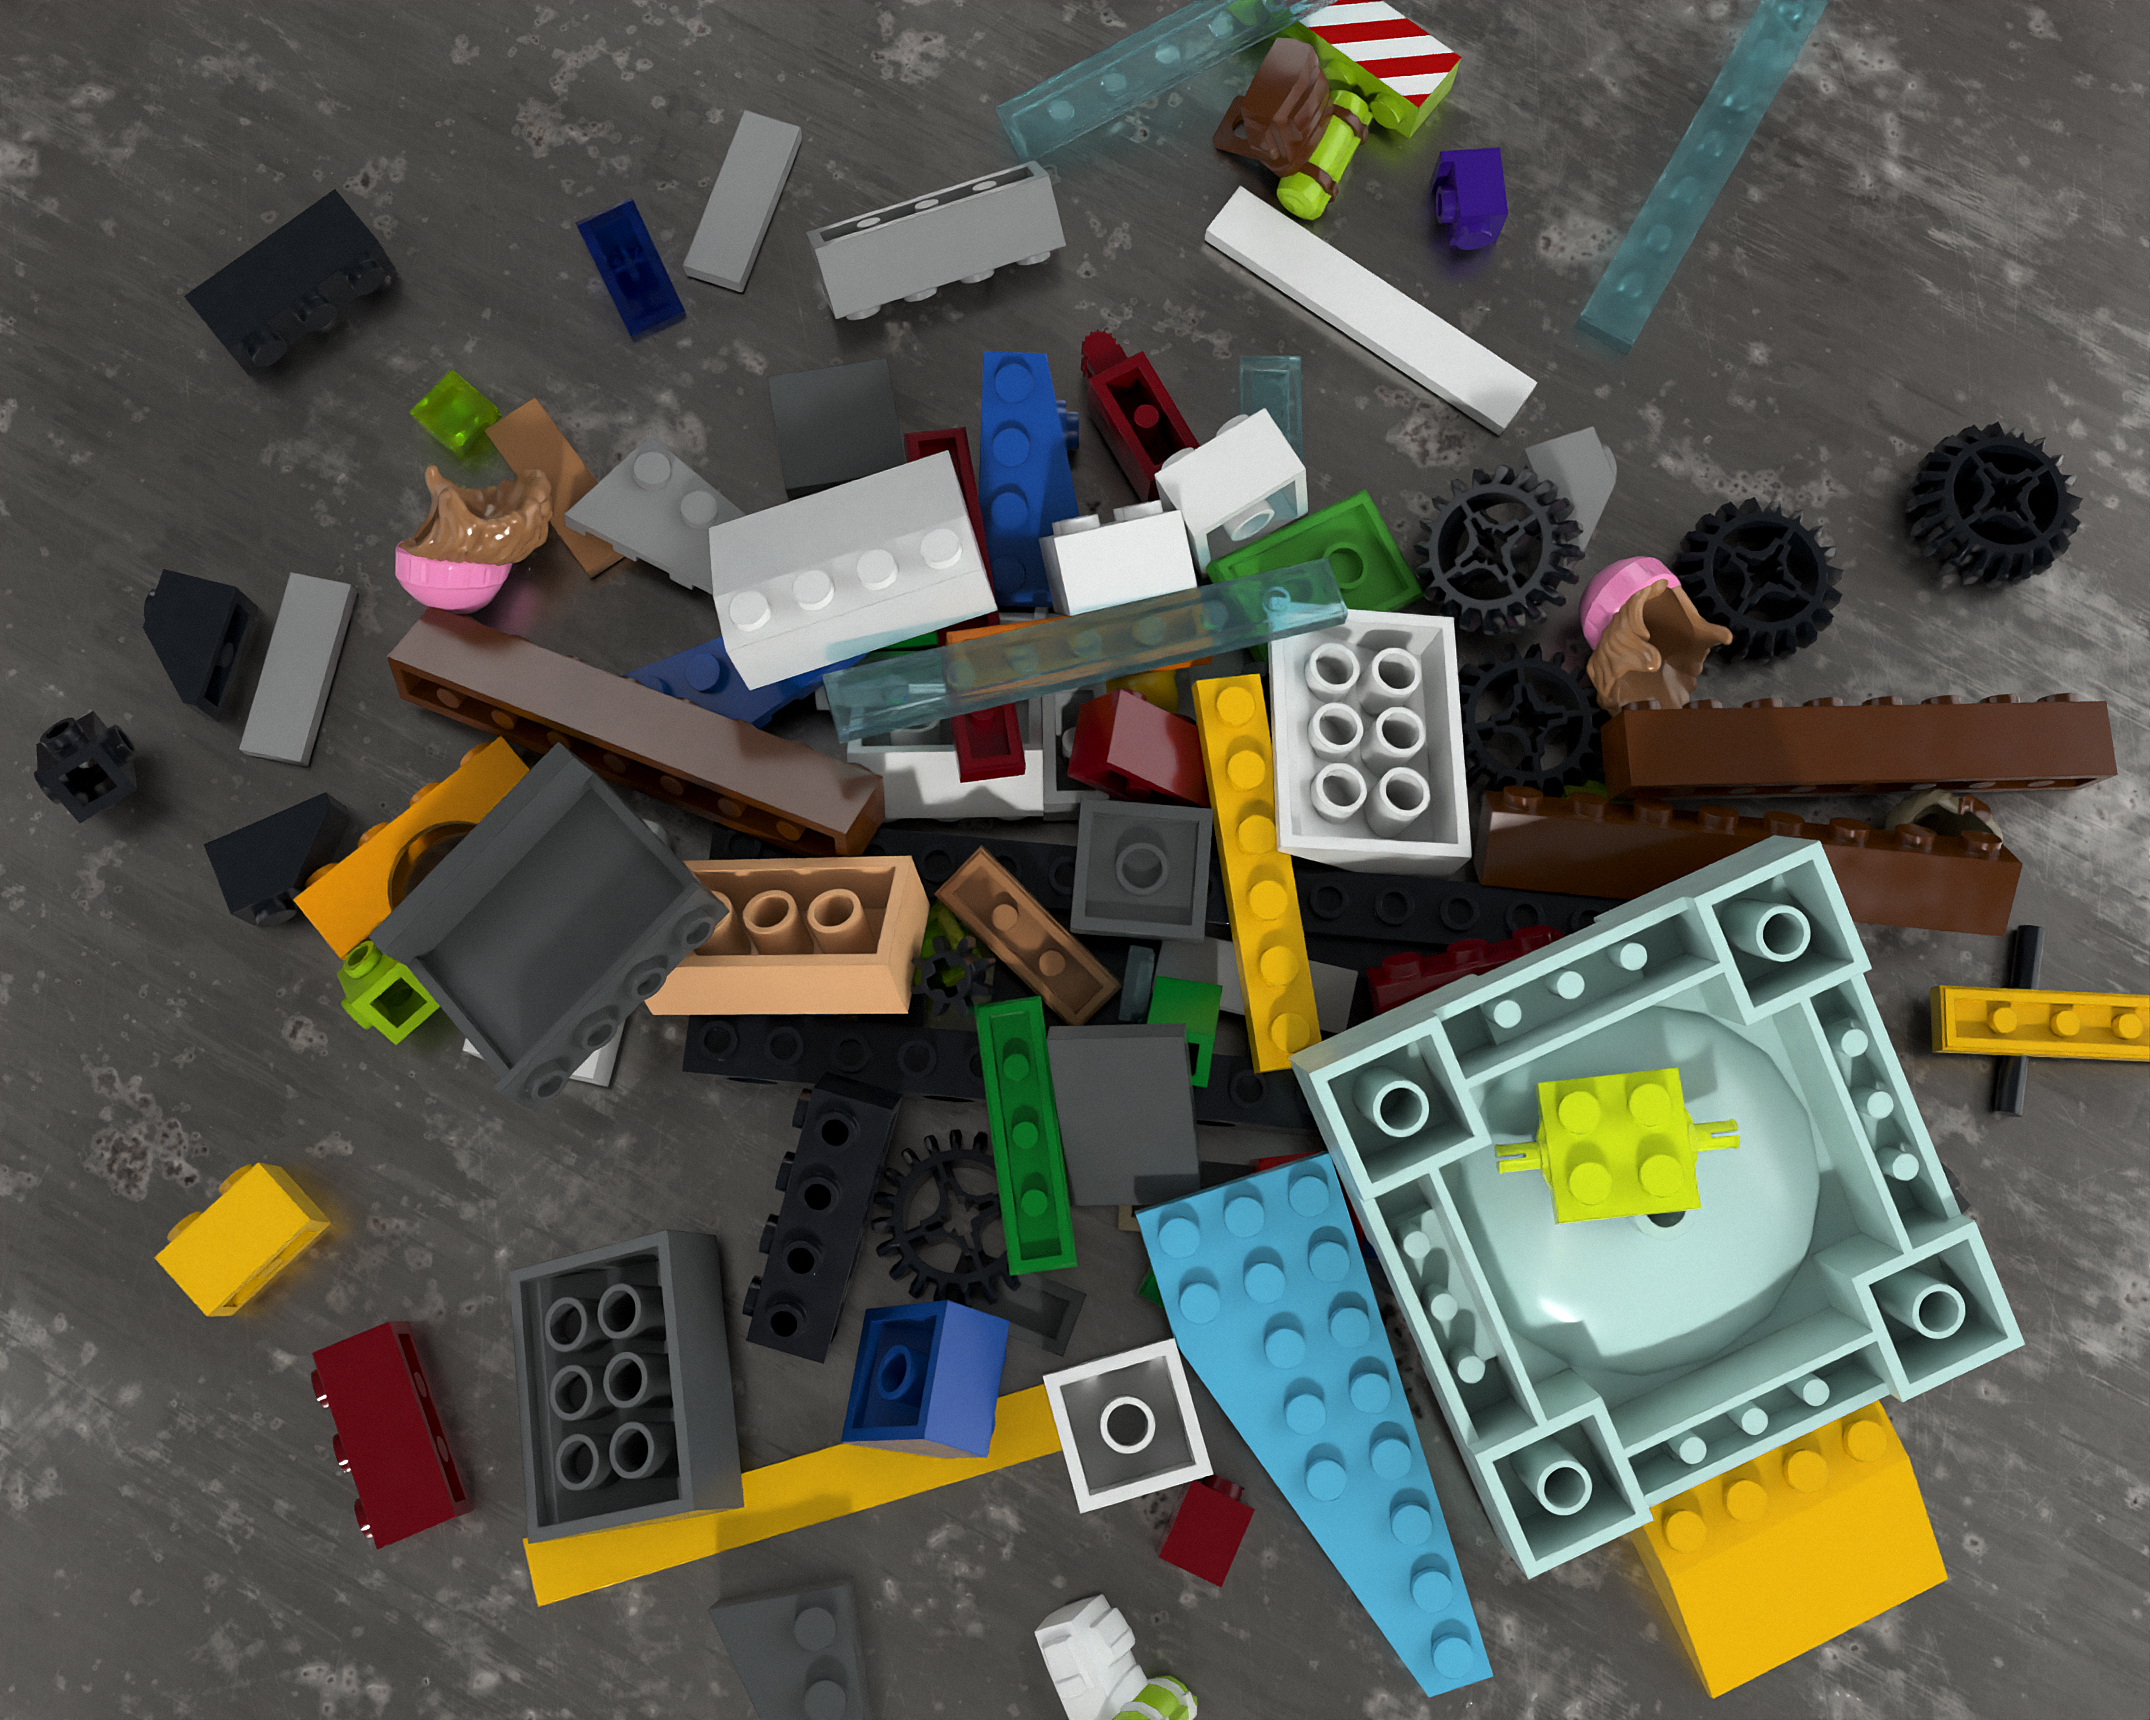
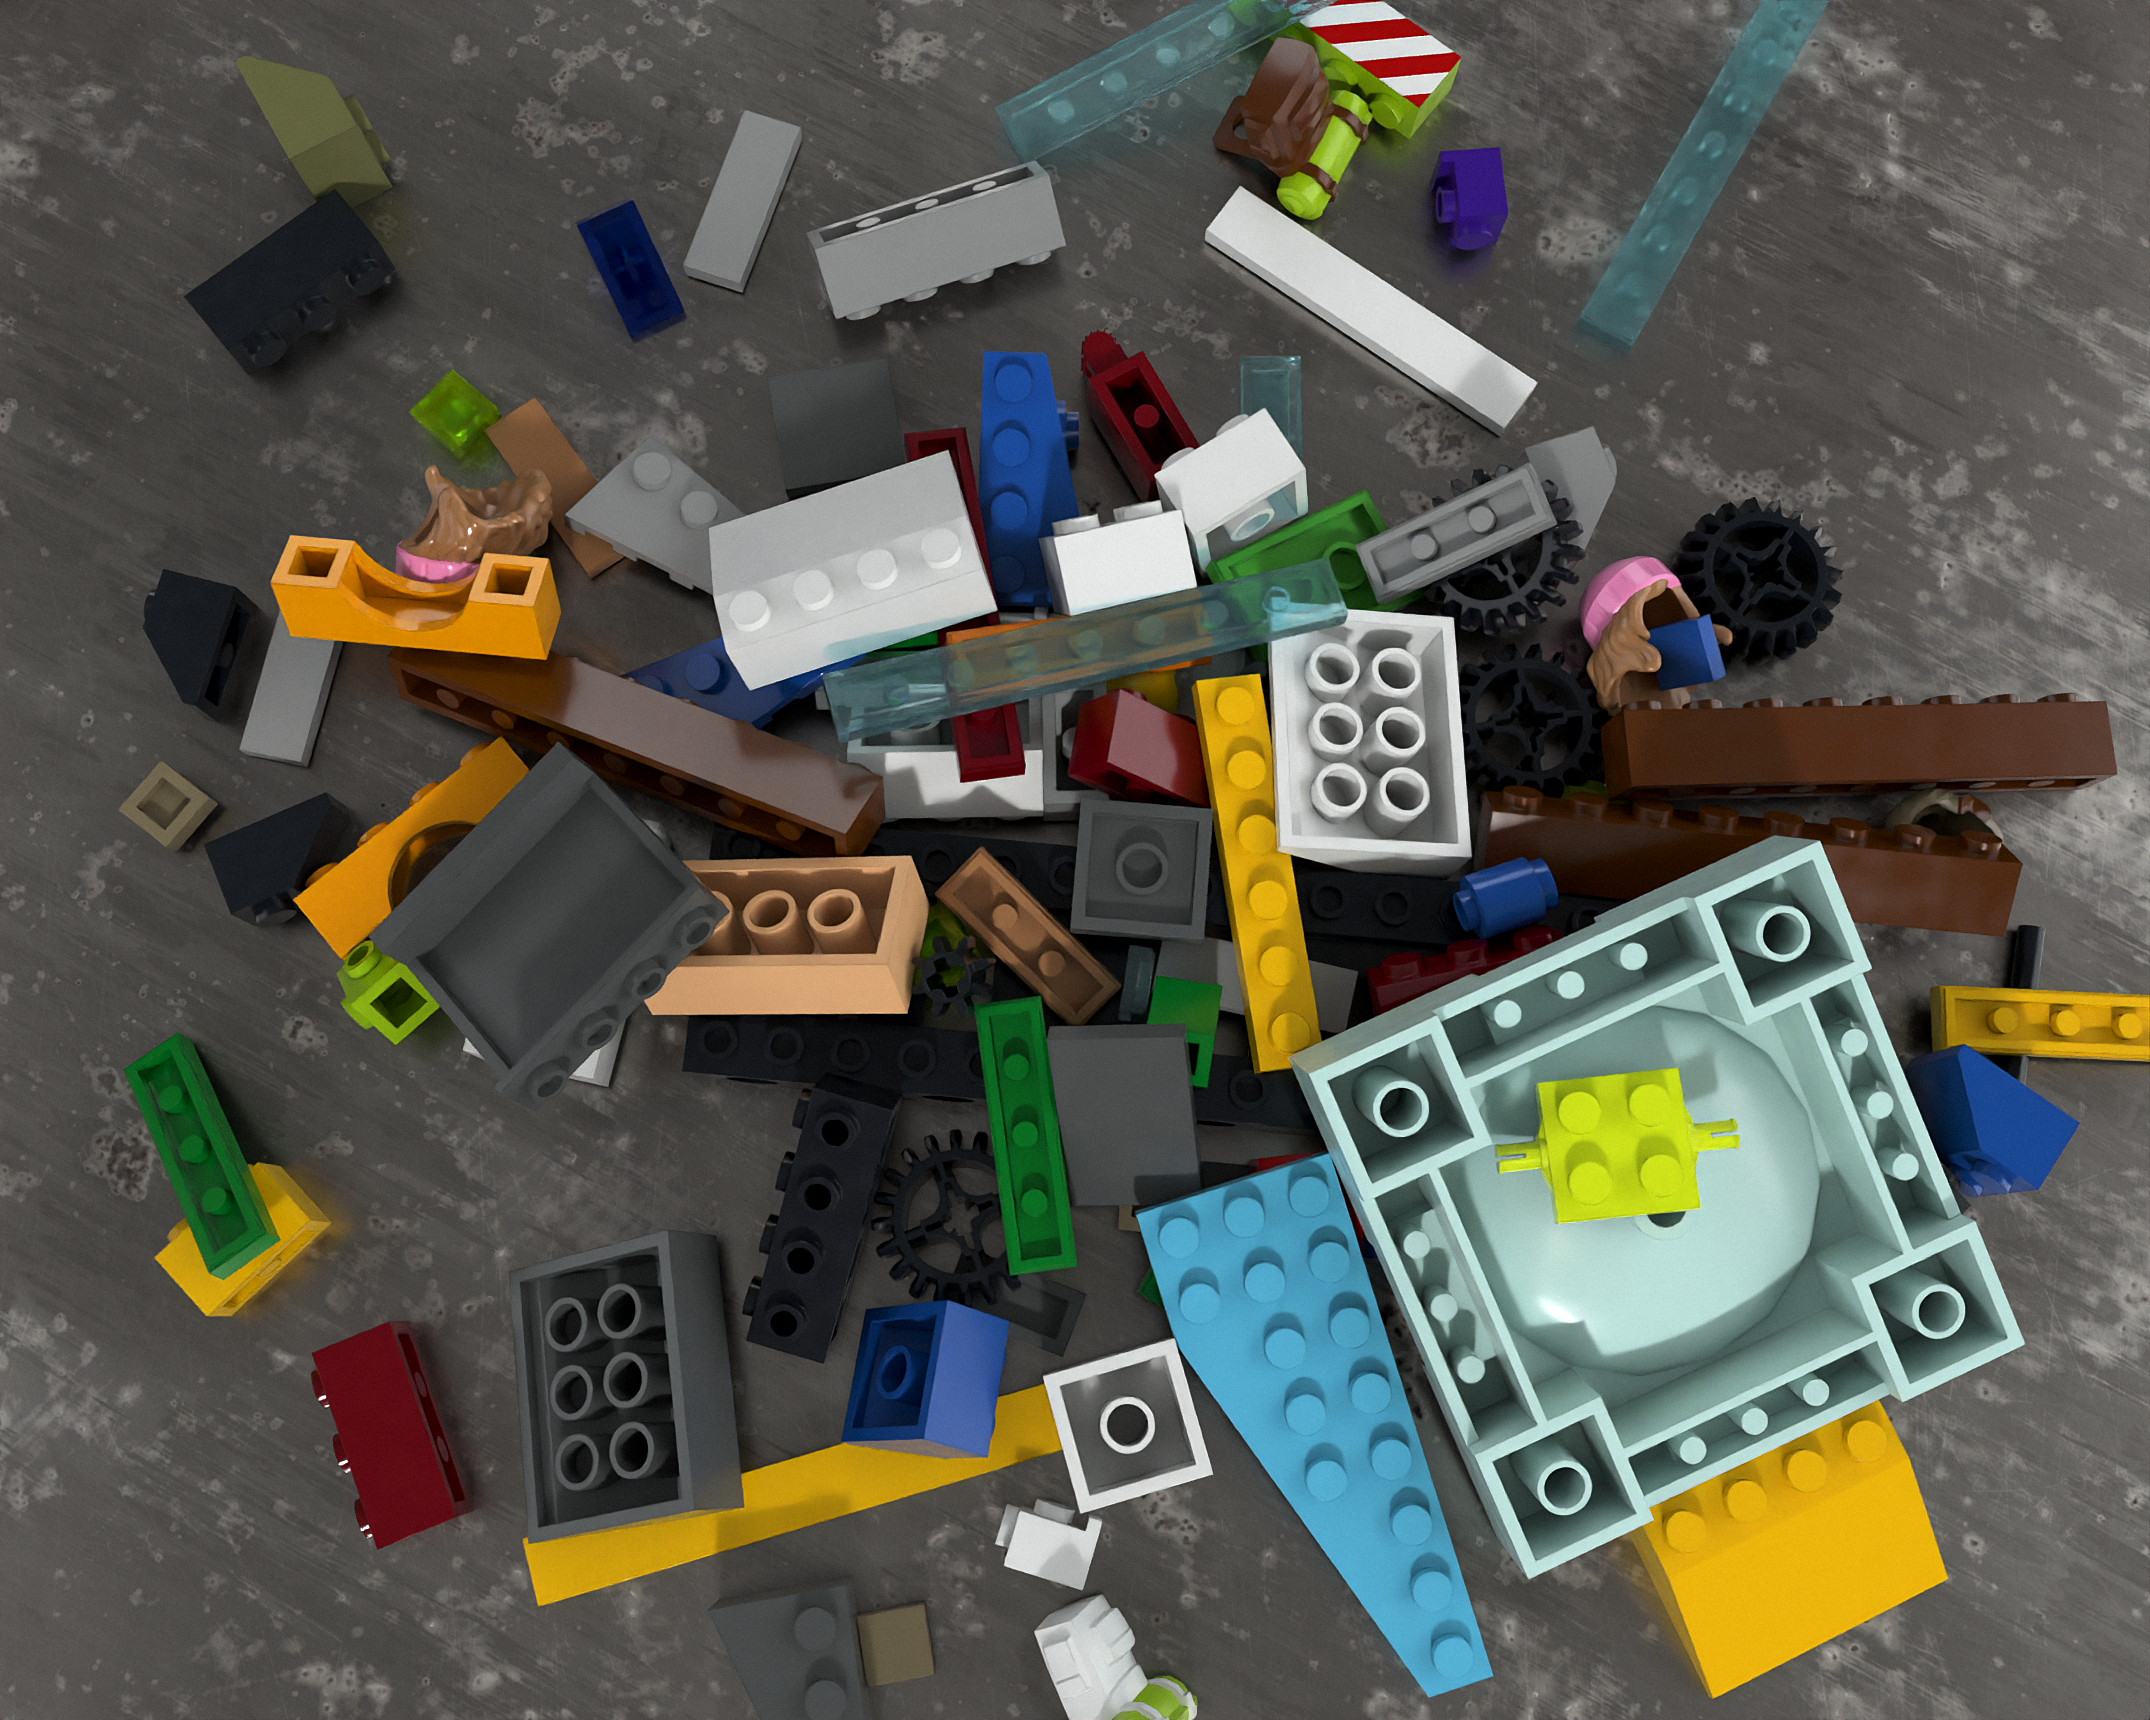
black brick [34,711,138,824] -> none
dark red brick [1155,1472,1255,1587] -> none
black gear [1904,422,2083,590] -> none
none -> dark tan plate [118,760,219,852]
none -> green tile [123,1032,281,1280]
none -> olive slope [234,55,393,209]
none -> light orange arch [270,535,562,660]
none -> dark tan tile [856,1601,936,1688]
none -> white brick [995,1498,1103,1591]
none -> light grey tile [1355,463,1557,605]
none -> blue brick [1453,857,1559,940]
none -> blue tile [1647,614,1726,691]
none -> blue slope [1905,1044,2080,1198]

